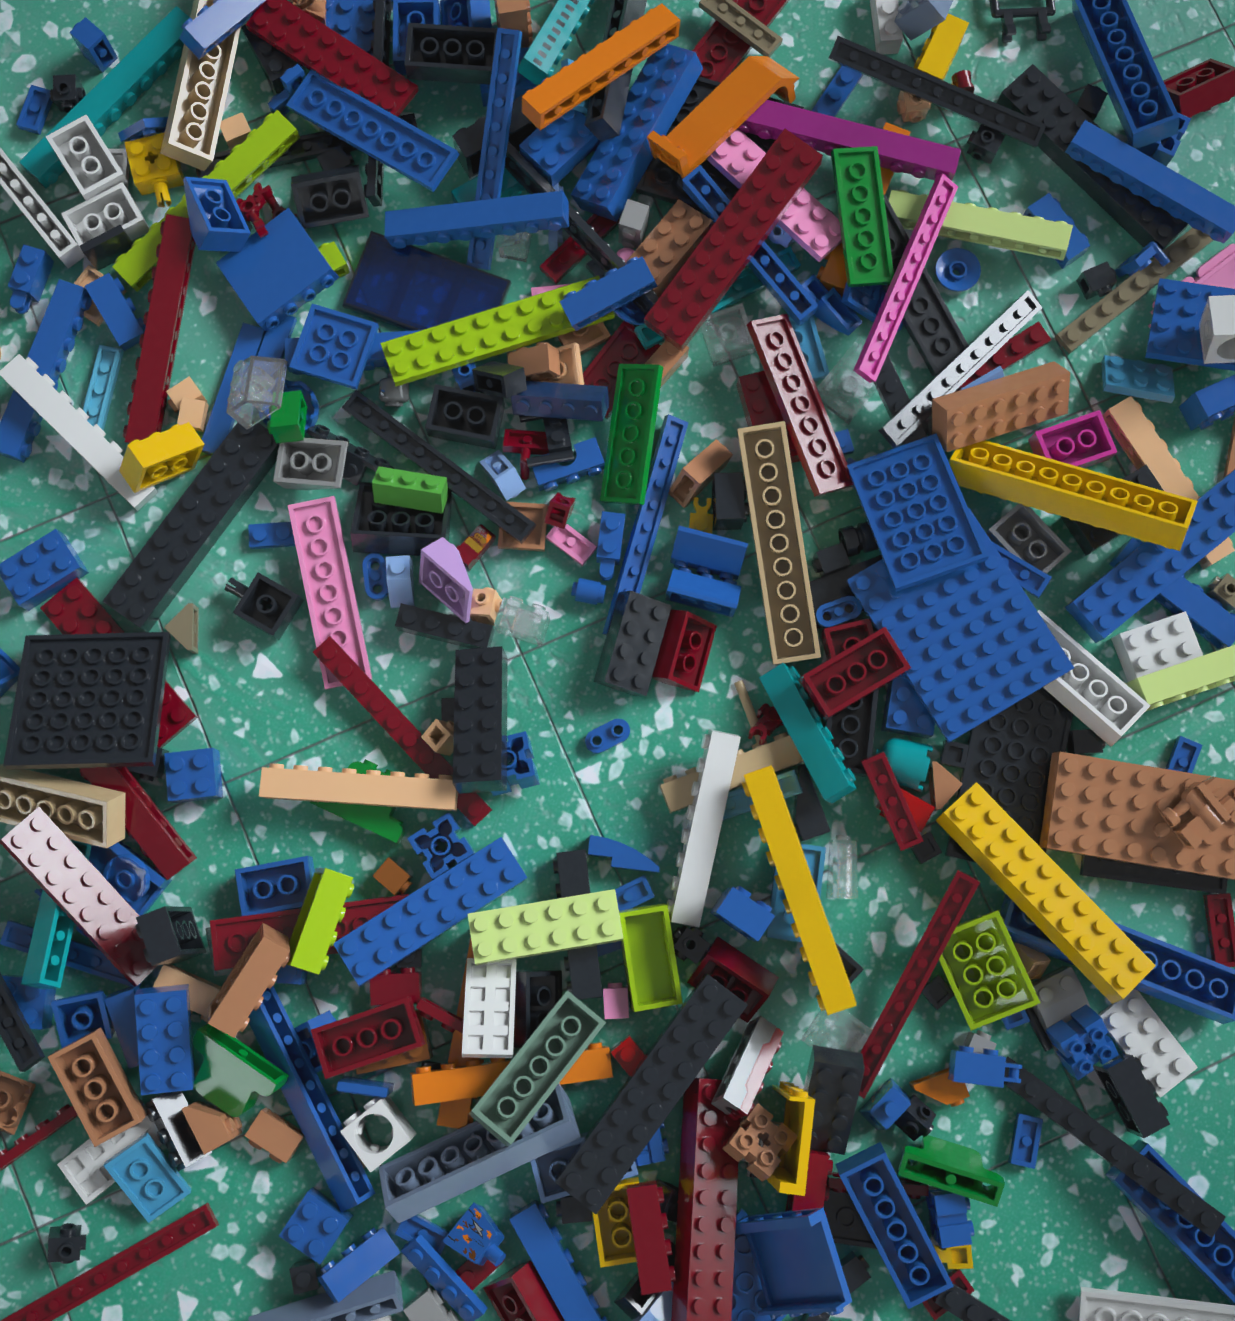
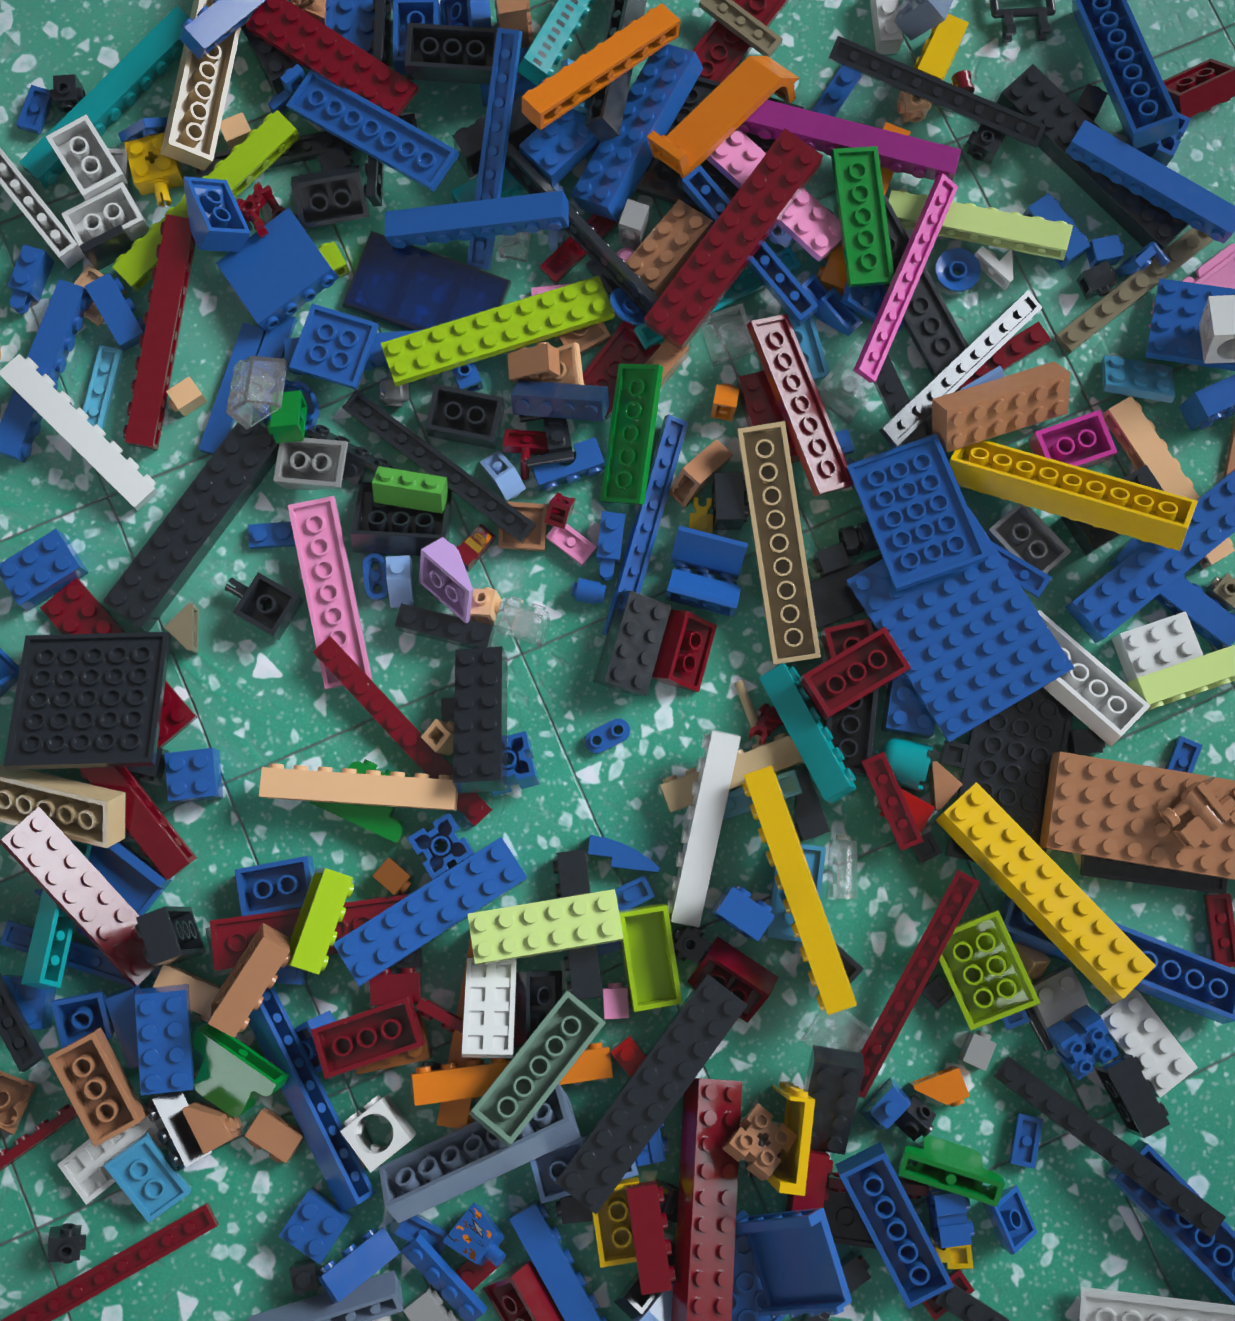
blue brick [69,17,118,73] -> none
blue tile [103,854,151,903] -> none
yellow brick [119,422,205,493] -> none
light nougat panel [177,397,209,432] -> none
blue tile [337,1076,394,1098] -> none
black brick [472,361,527,398] -> none
blue brick [559,256,658,331] -> none
dark grey piece [711,1016,784,1121] -> none
blue plate [815,596,862,628] -> none
blue brick [948,1045,1022,1088] -> none
none -> orange slope [710,383,739,422]
none -> white slope [974,246,1013,291]
none -> blue slope [983,1185,1038,1255]
none -> blue brick [1086,234,1124,268]

